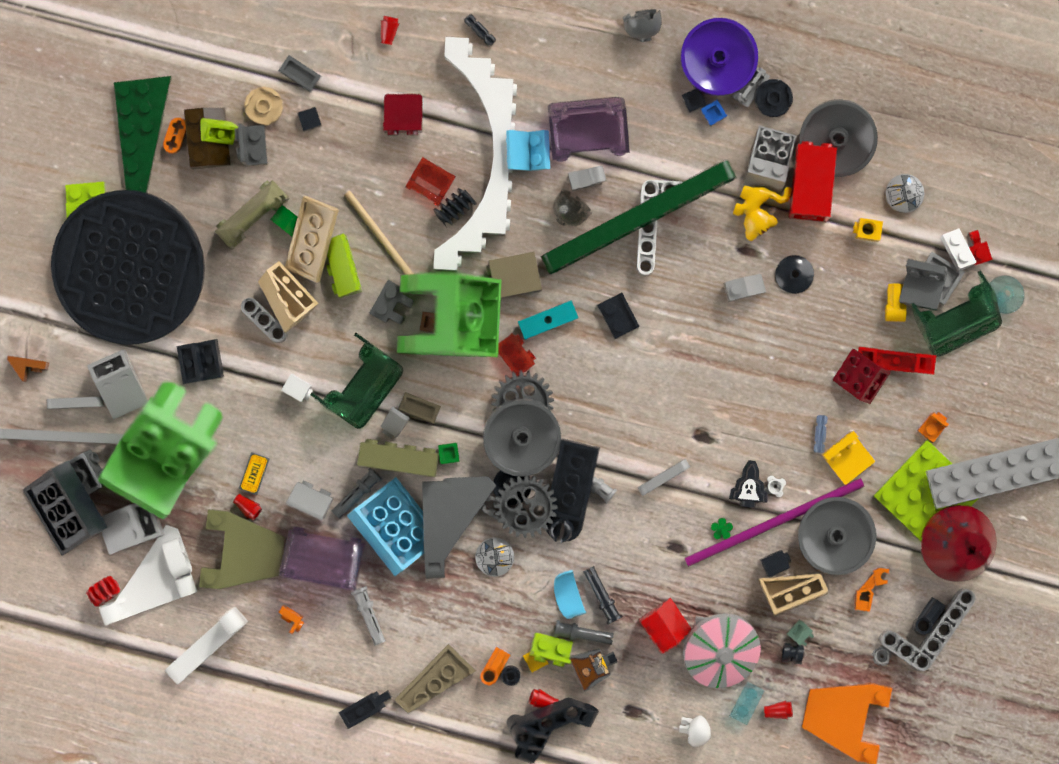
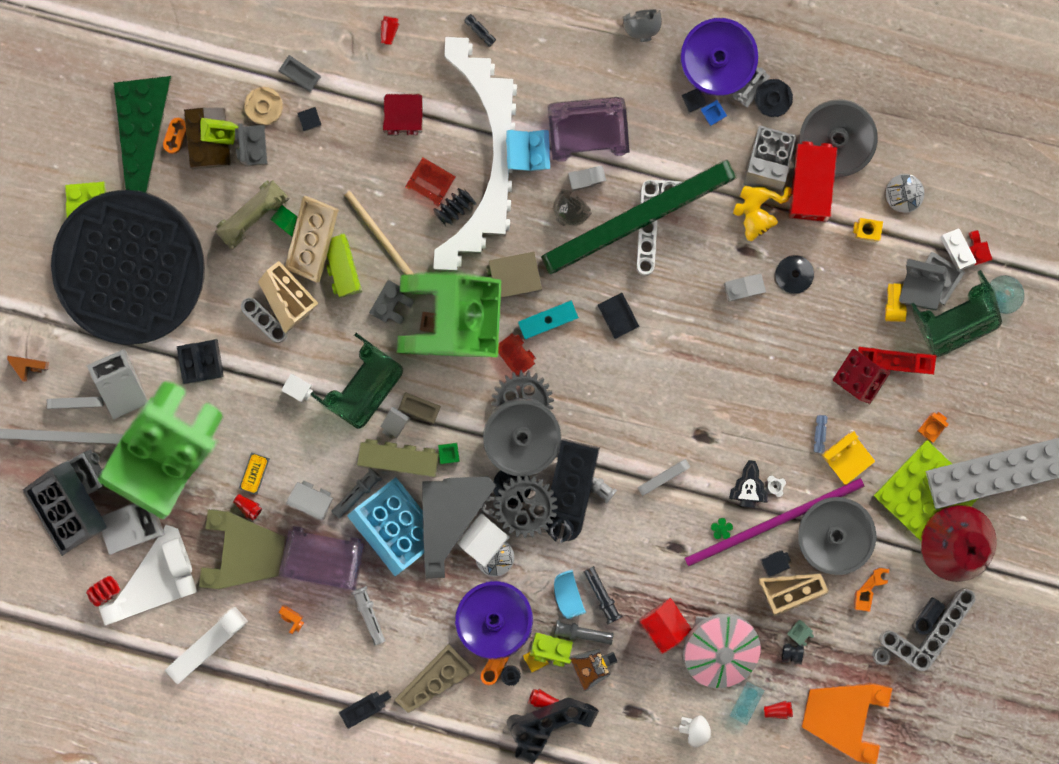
none -> dark purple dish [455,581,533,659]
none -> white slope [457,513,510,567]

